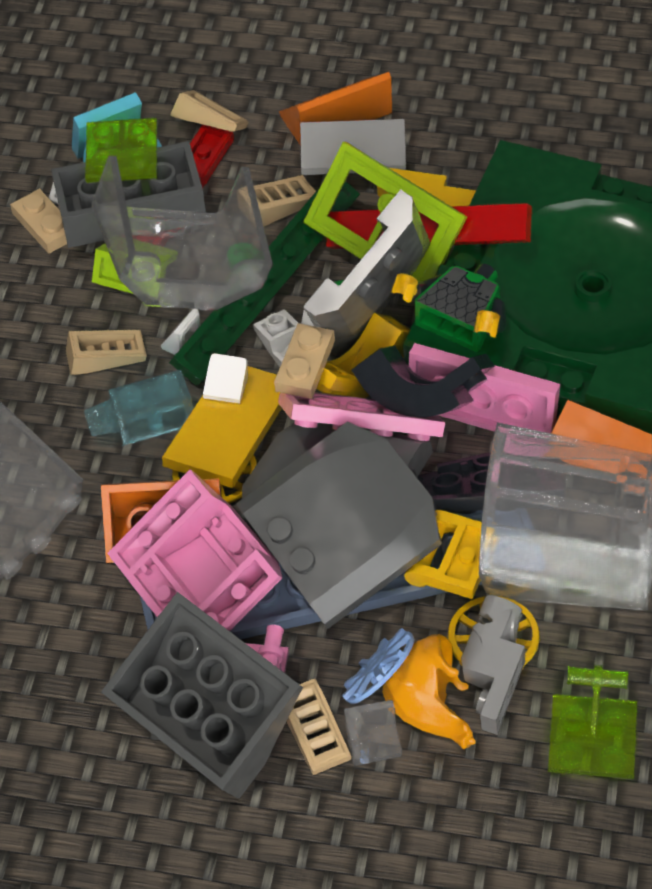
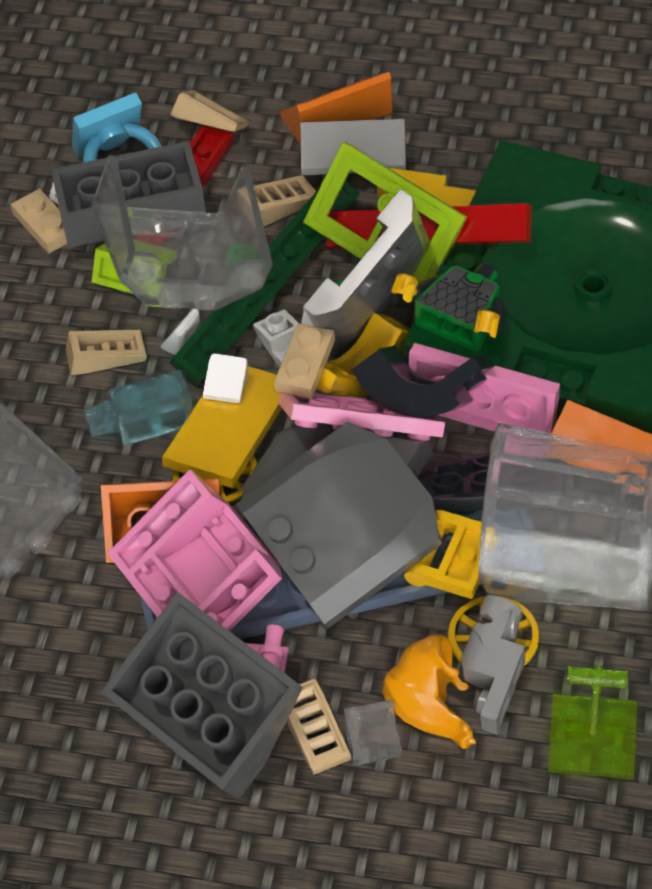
clear neon green plate [85,118,157,183] -> none
light blue wheel [342,628,414,704] -> none

